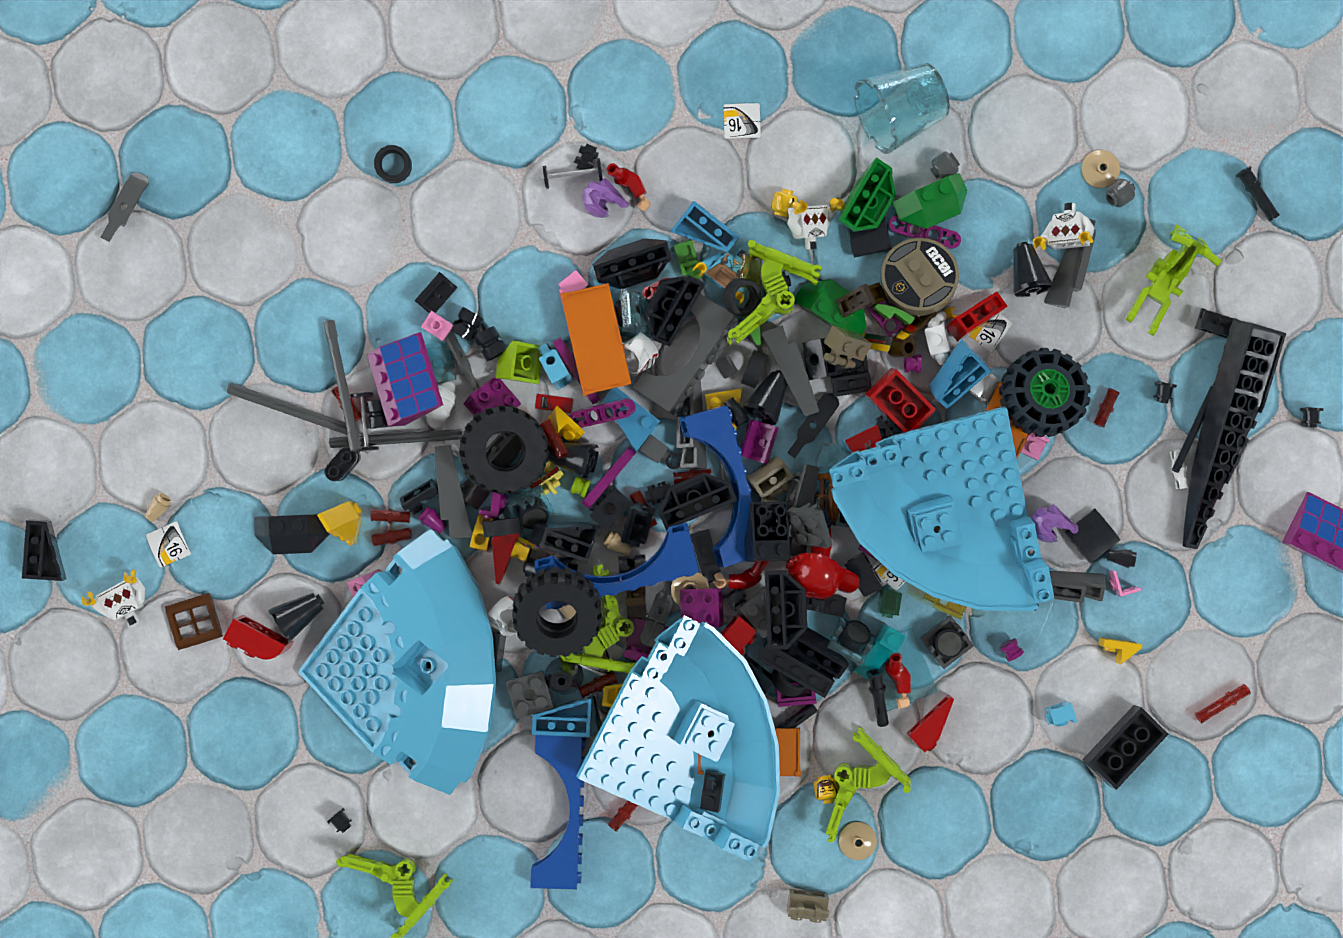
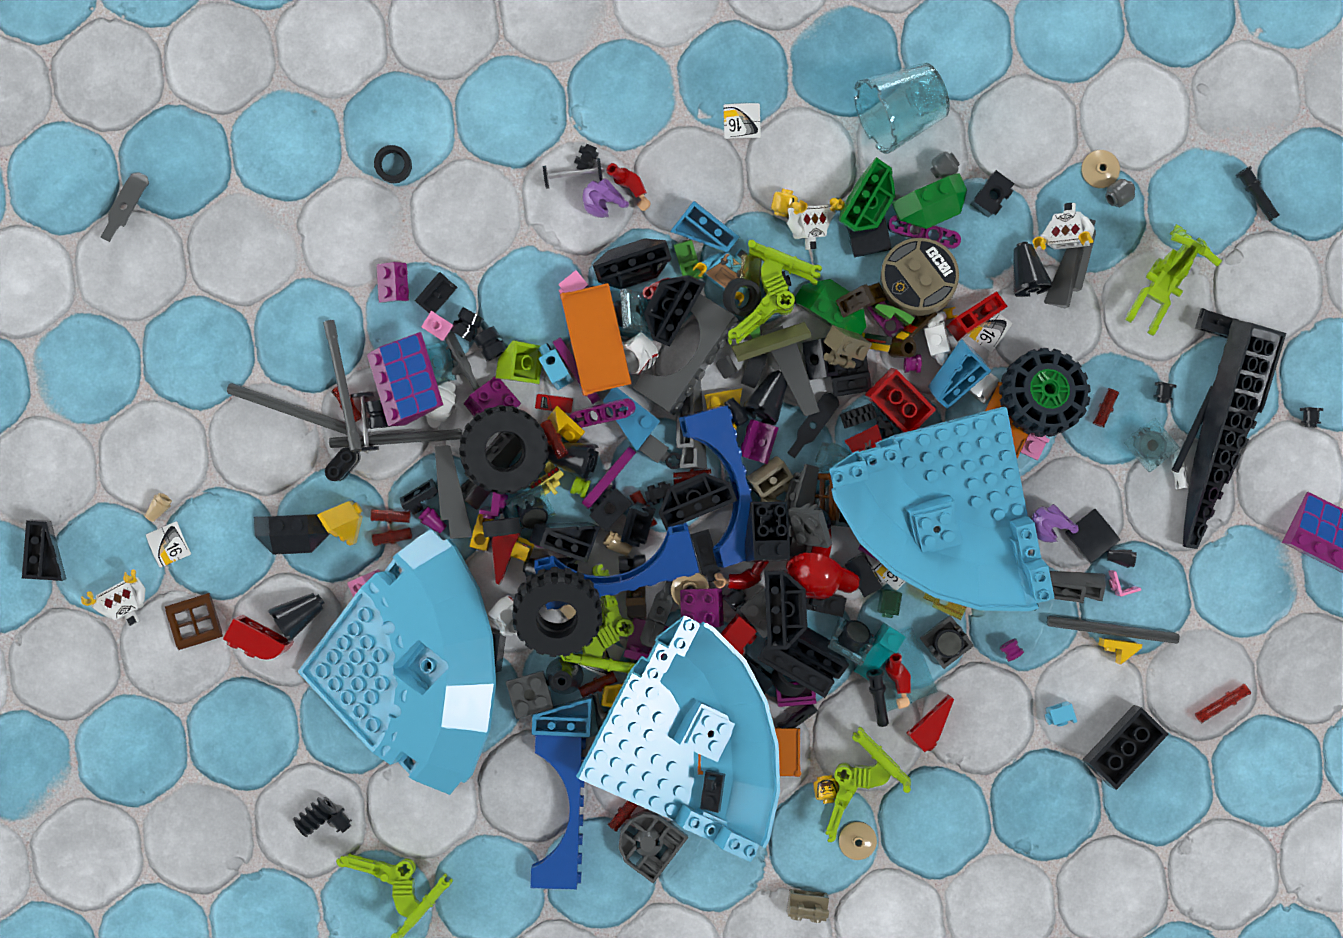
none -> black piece [293,797,337,837]
none -> magenta bracket [376,262,409,303]
none -> dark grey connector [618,810,688,884]
none -> olive tile [732,322,811,362]
none -> black tyre [839,403,877,429]
none -> black brick [970,170,1015,218]
none -> dark grey axle [1046,616,1180,644]
none -> clear light blue piece [1124,418,1180,472]

